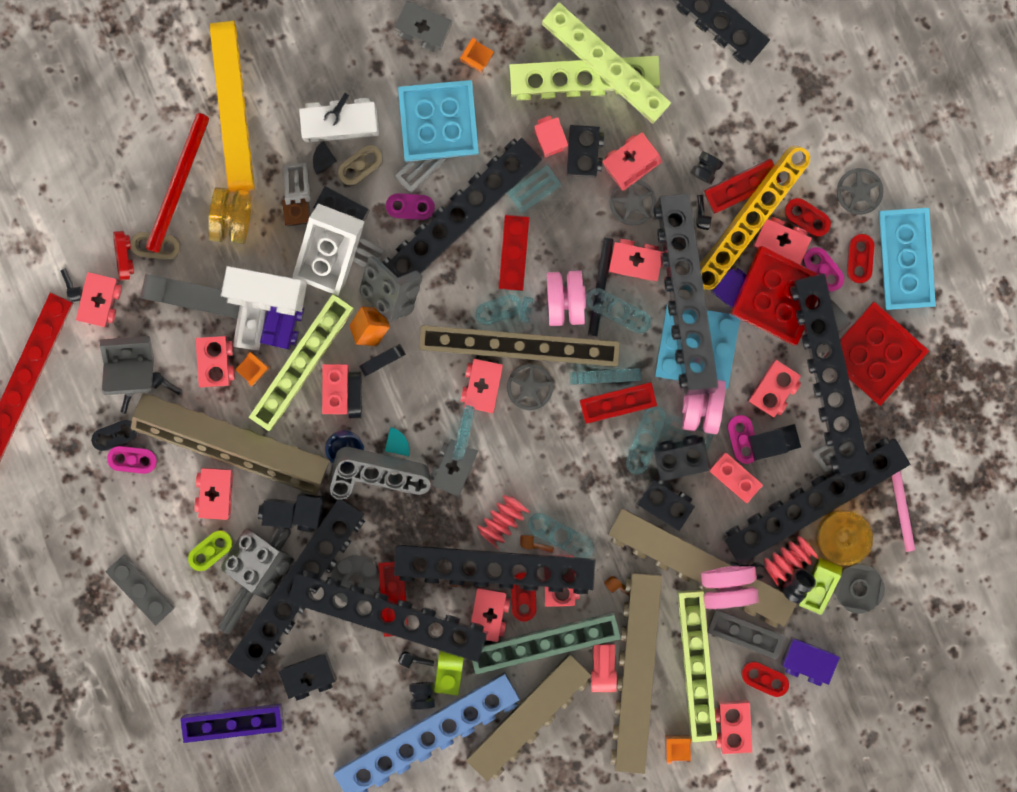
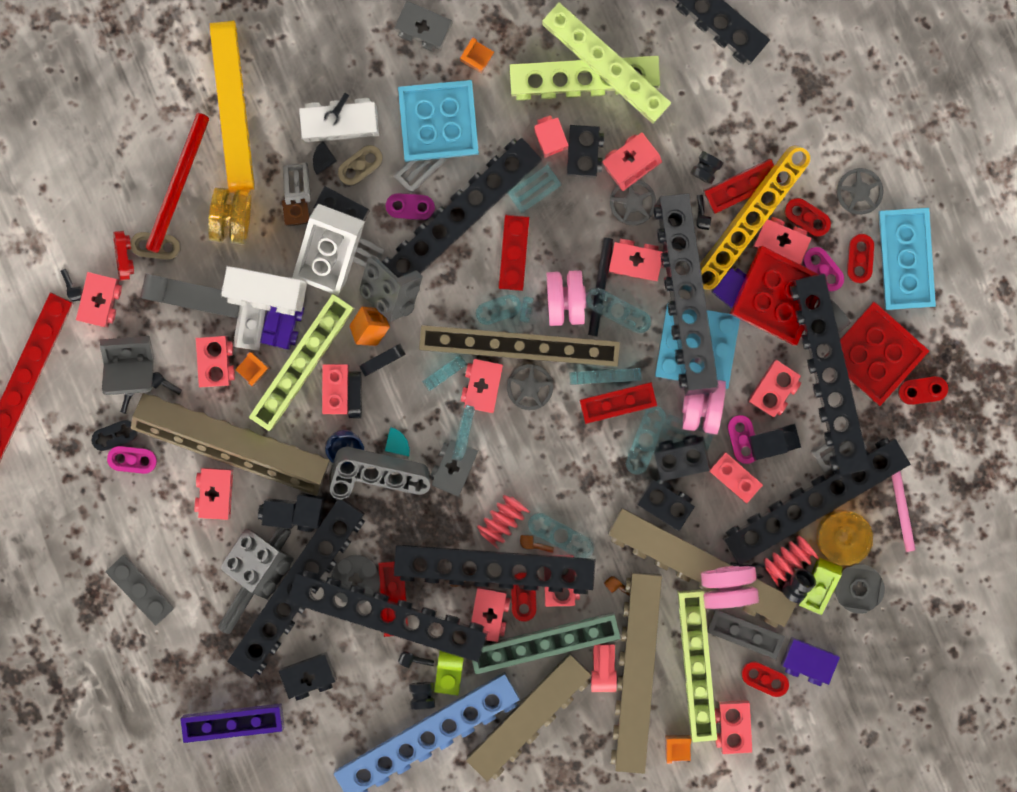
lime plate [188,530,233,571] -> none
none -> clear light blue beam [422,355,467,392]
none -> red plate [898,376,948,405]

